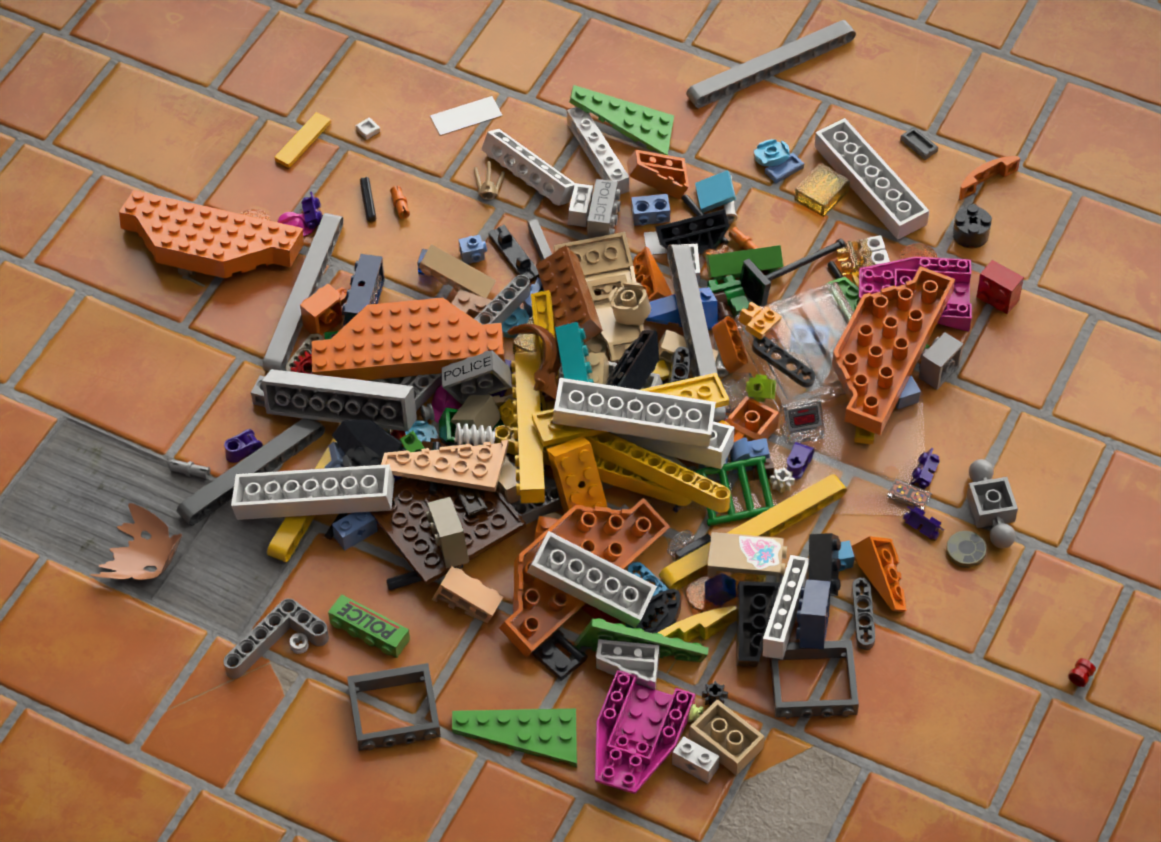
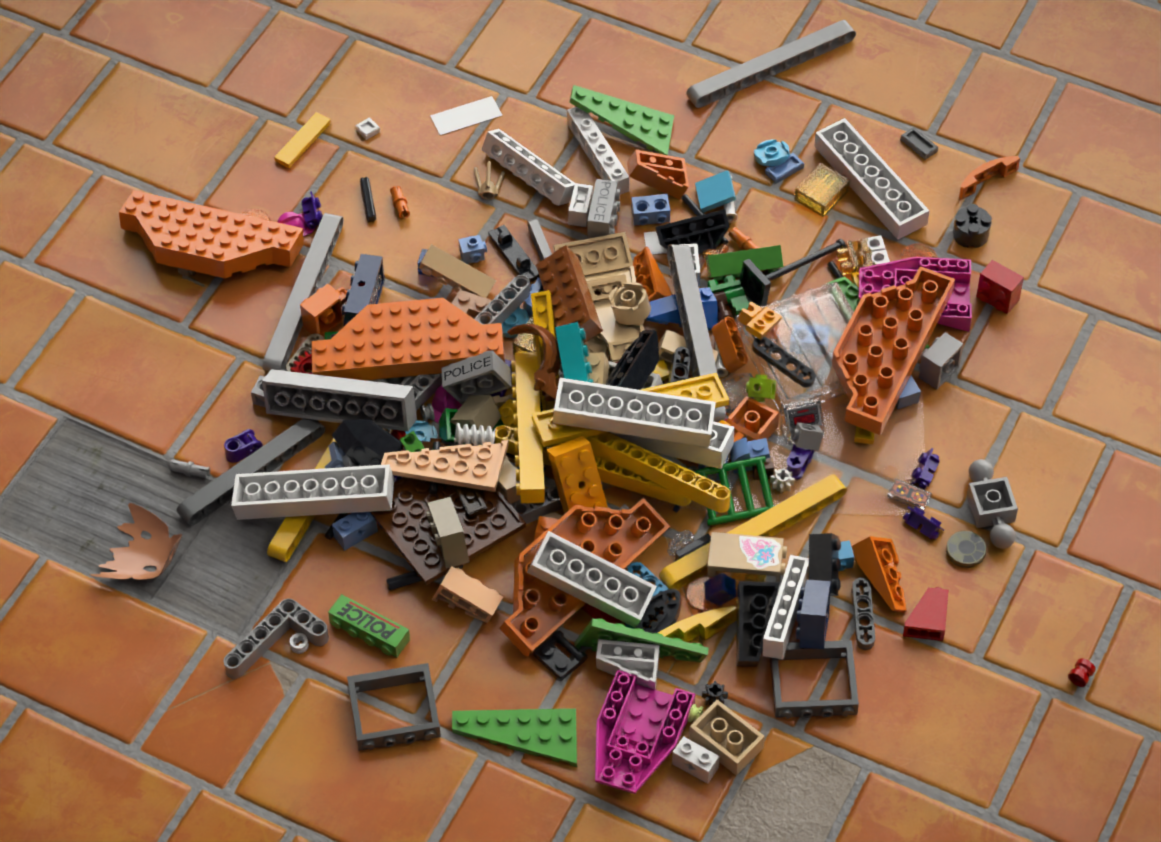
none -> light grey brick [791,422,823,451]
none -> slope [903,587,949,641]

